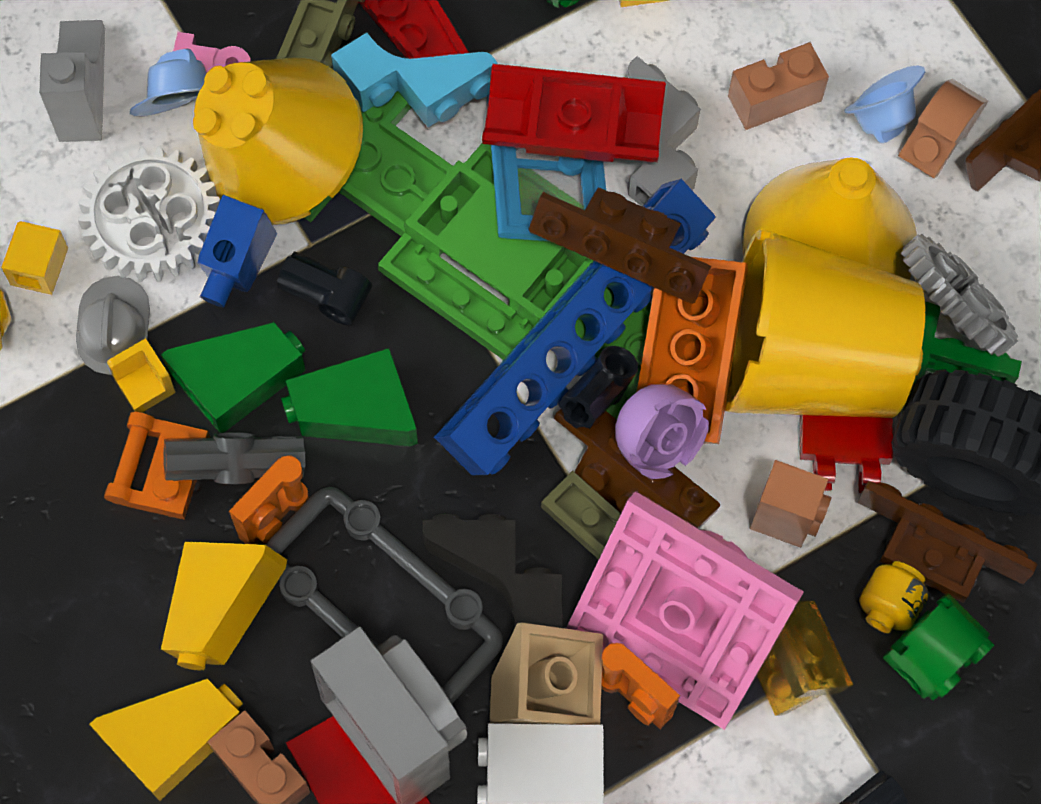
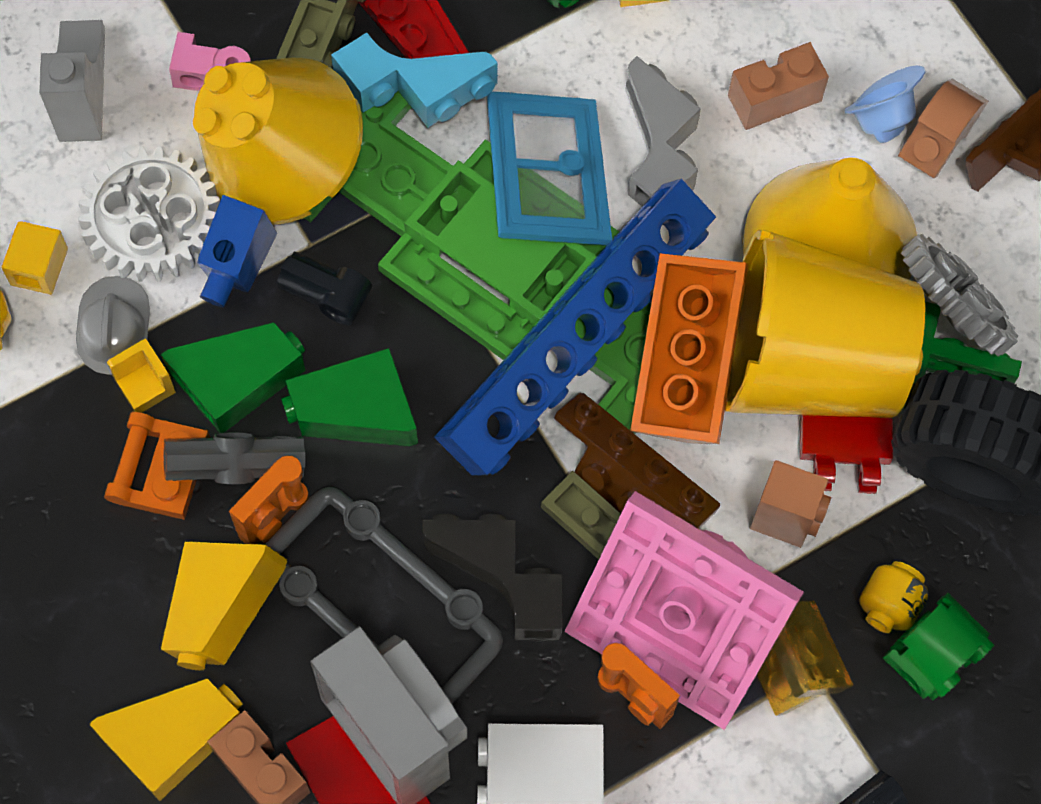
light blue piece [130,49,207,116] -> none
red piece [482,64,666,163] -> none
tan slope [489,623,603,725] -> none
reddish brown bracket [529,187,711,304] -> none
black piece [559,346,638,429] -> none
lavender cylinder [615,384,709,479] -> none
reddish brown bracket [857,481,1038,603] -> none

